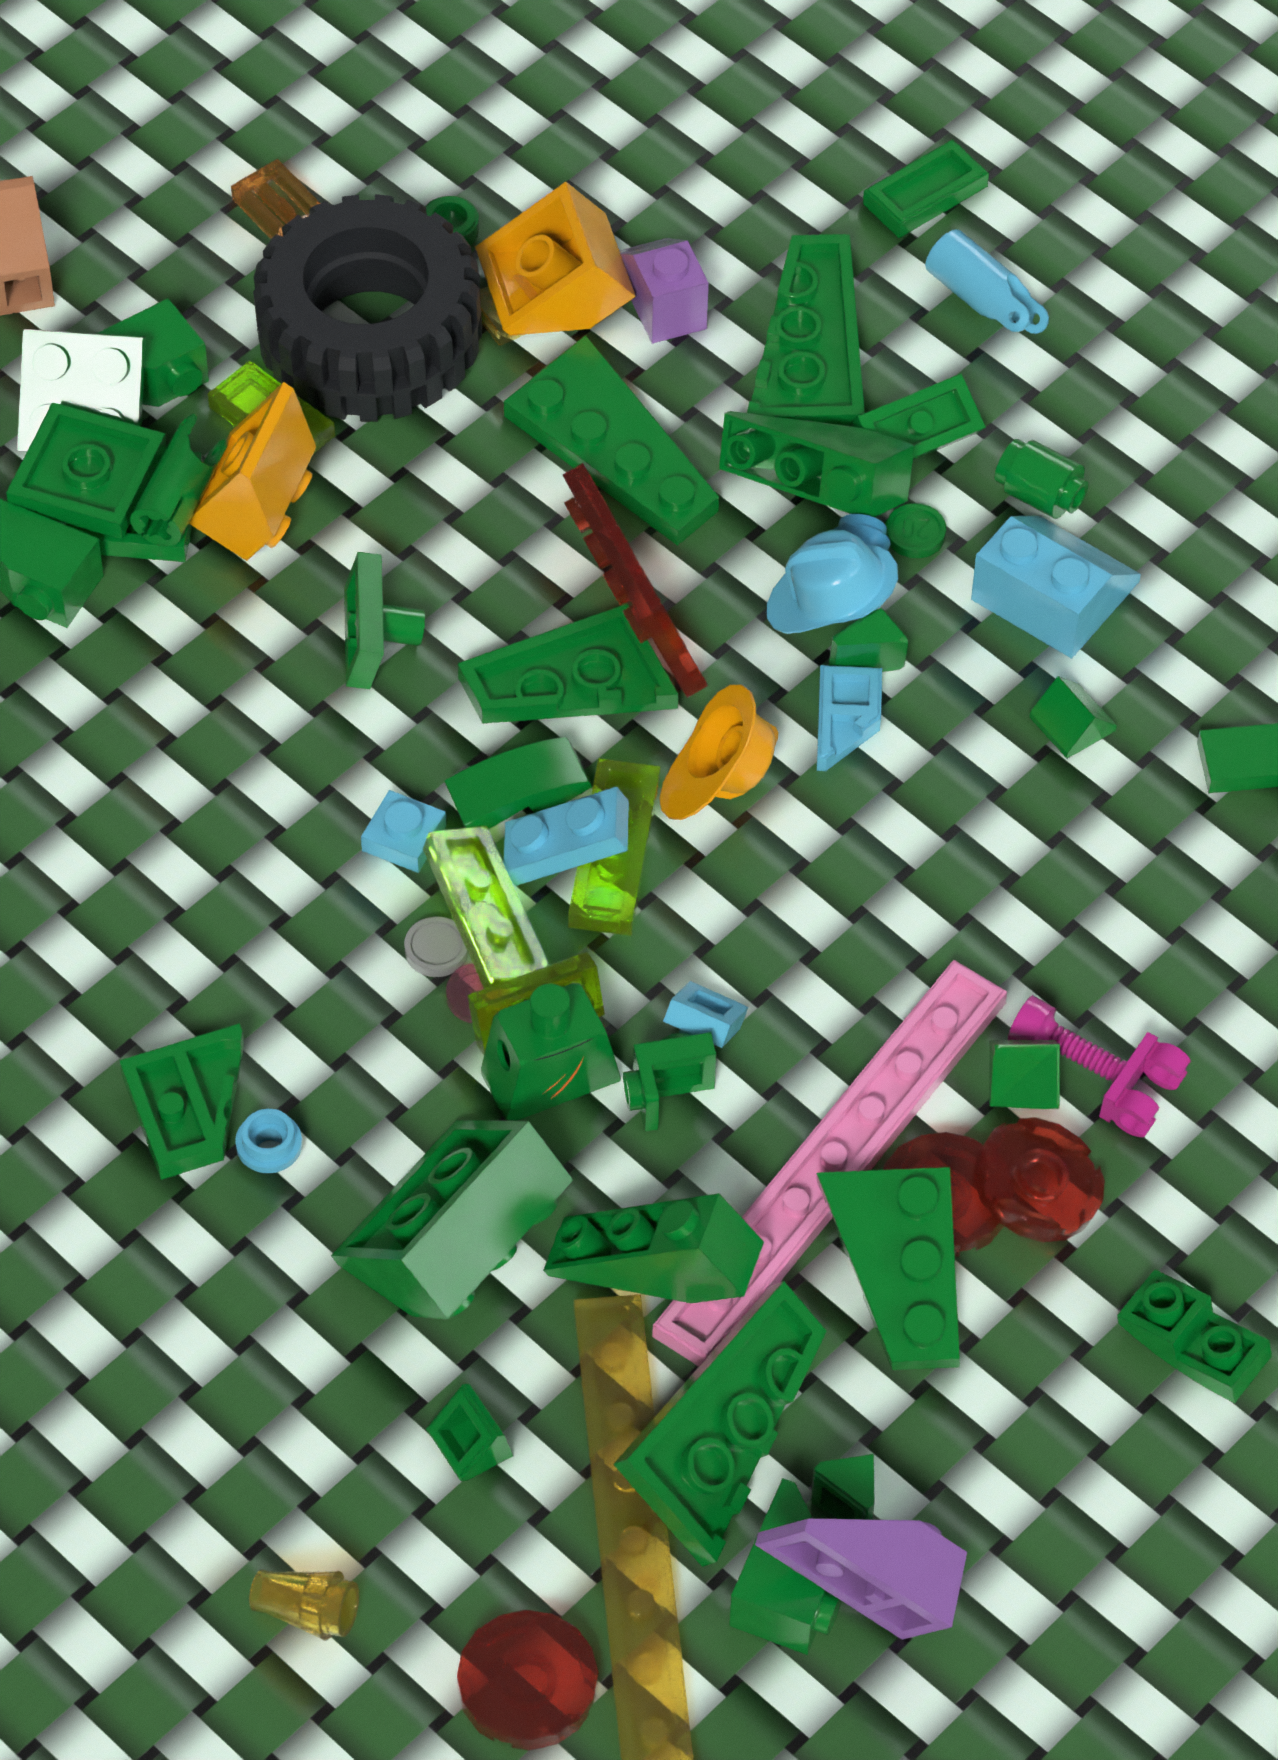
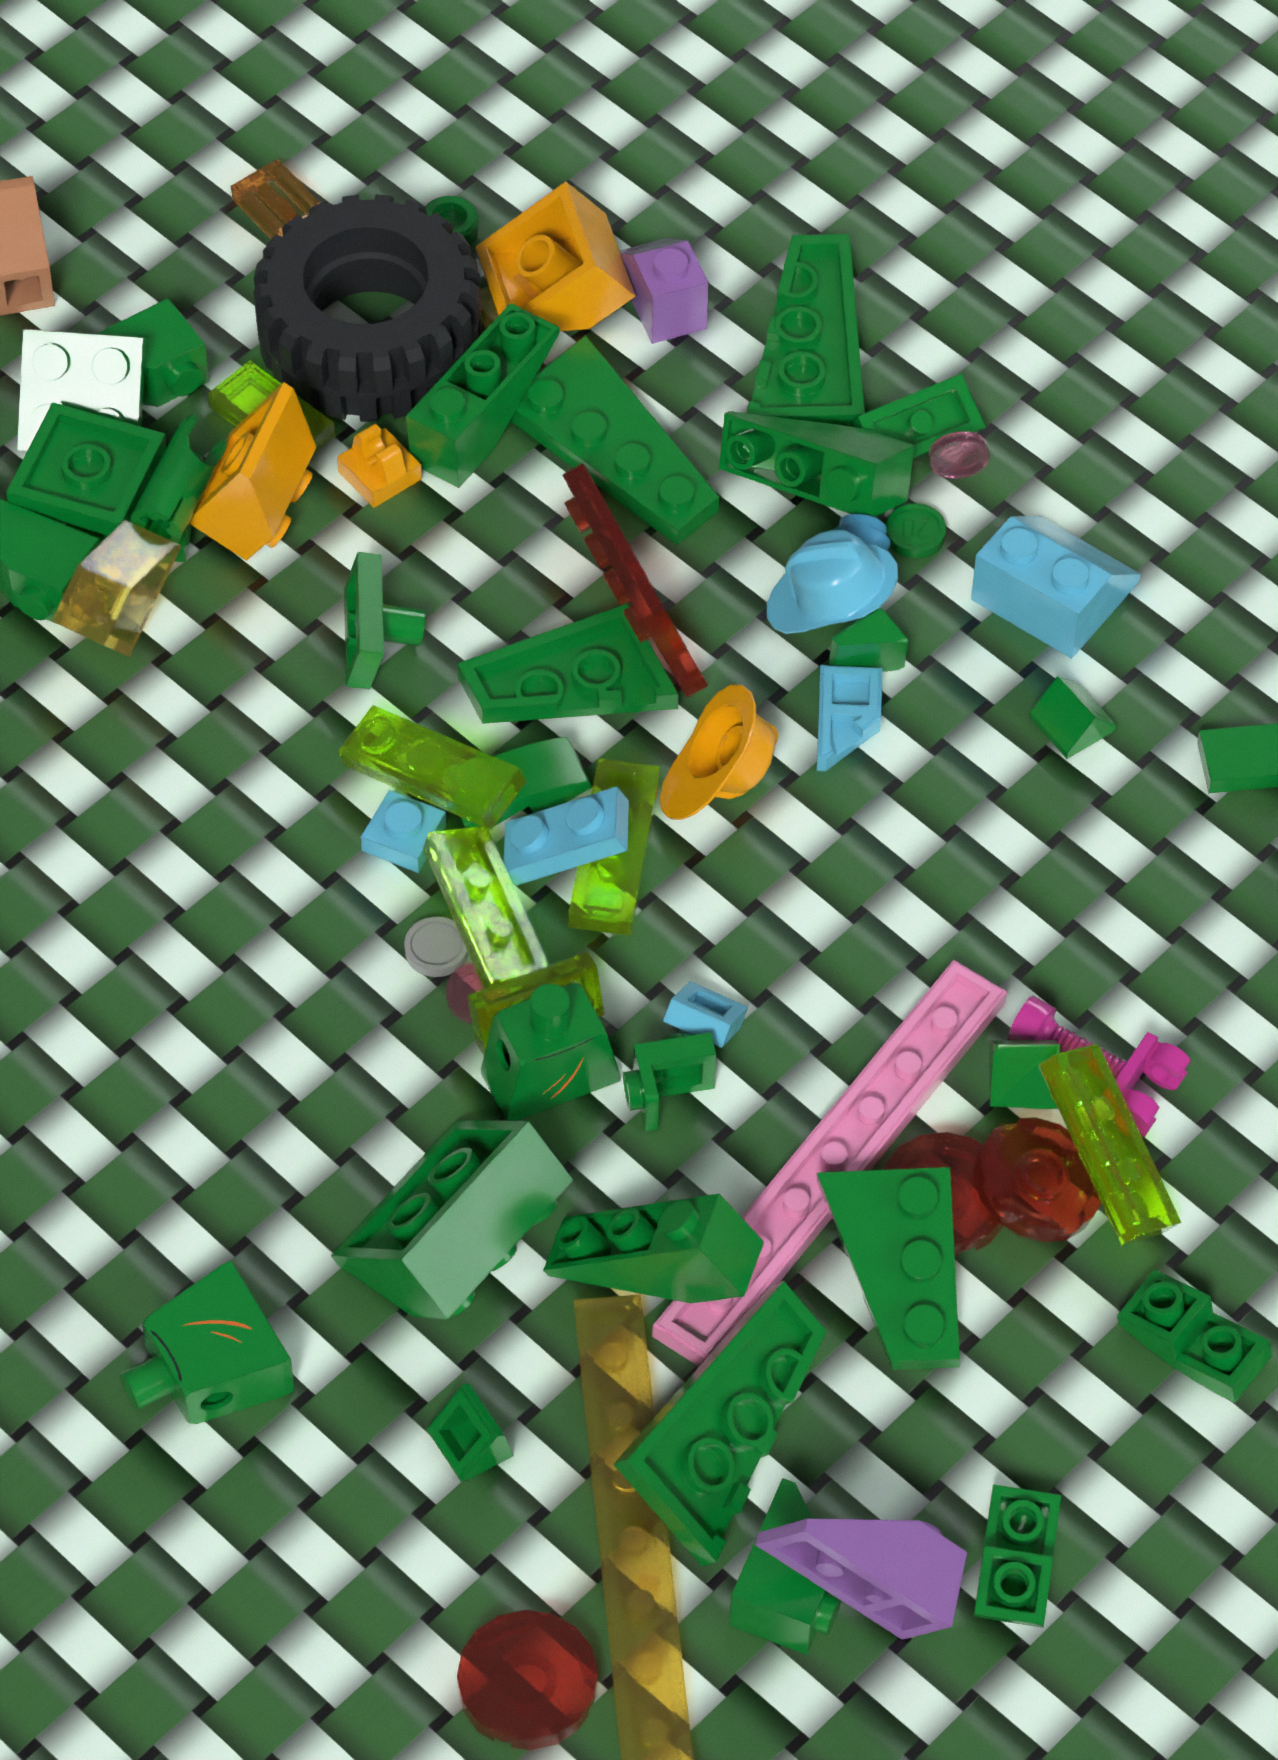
green wing [119,1023,244,1180] -> none
medium azure plate [236,1109,302,1173] -> none
clear yellow cone [249,1569,359,1641] -> none
green slope [811,1454,875,1520] -> none
green tile [863,139,989,238] -> none
medium azure piece [925,229,1049,334] -> none
green brick [994,439,1089,519] -> none
none -> clear yellow slope [52,520,181,658]
none -> green torso [120,1260,294,1424]
none -> light orange tile [337,423,422,508]
none -> clear neon green plate [338,705,526,830]
none -> green slope [406,303,560,488]
none -> clear pink piece [929,431,990,479]
none -> green slope [974,1484,1062,1628]
none -> clear neon green plate [1038,1043,1182,1246]

